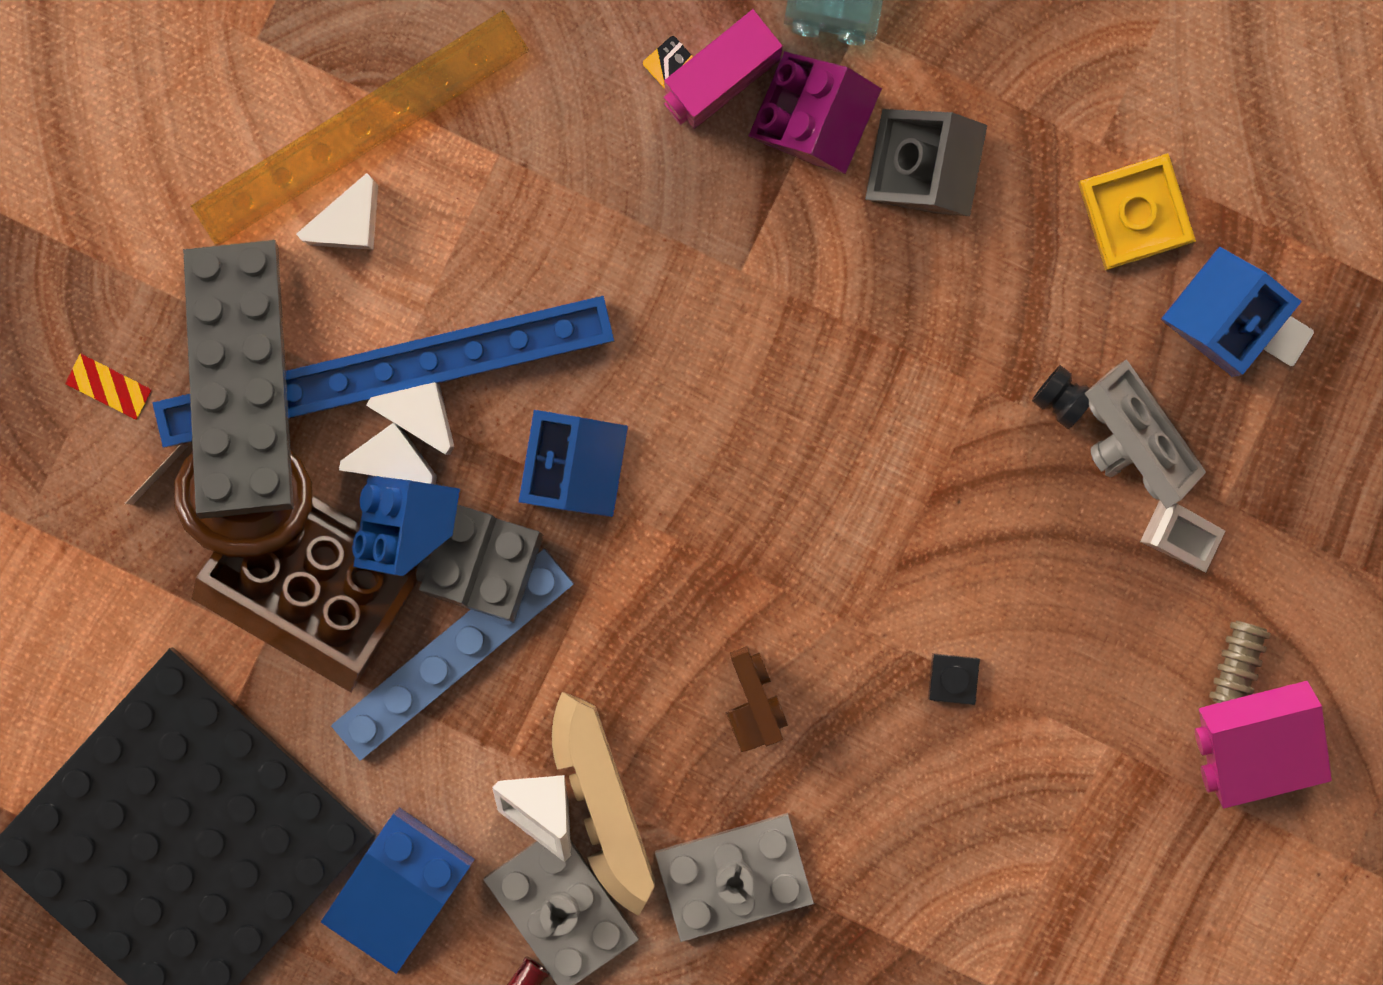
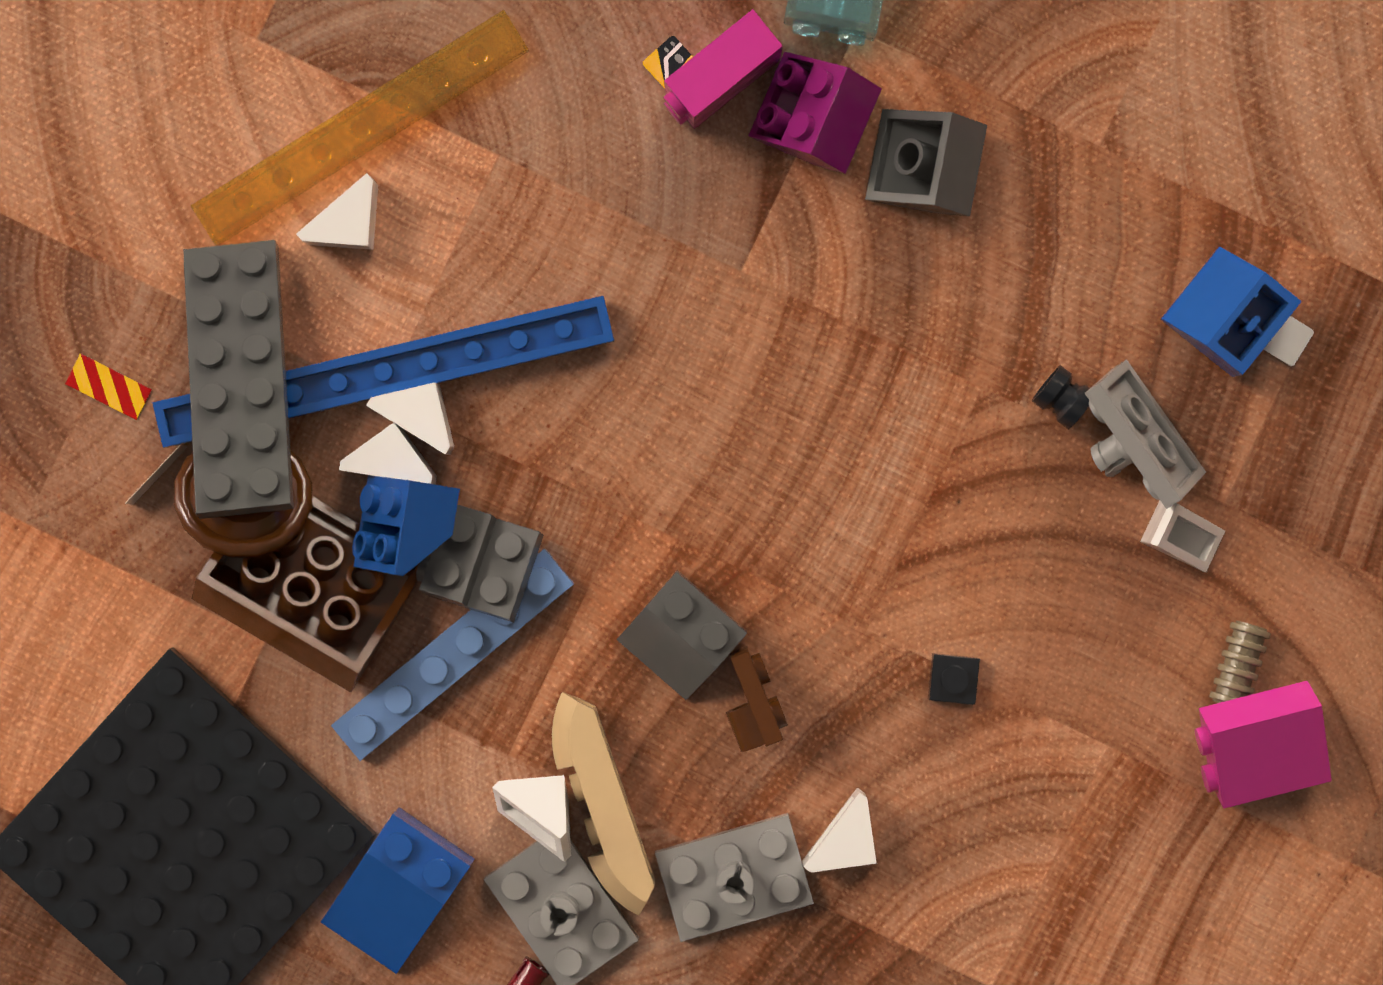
blue slope [519,410,628,517] -> none
yellow tile [1078,153,1196,271] -> none
none -> dark grey slope [617,570,747,700]
none -> white slope [802,788,876,873]

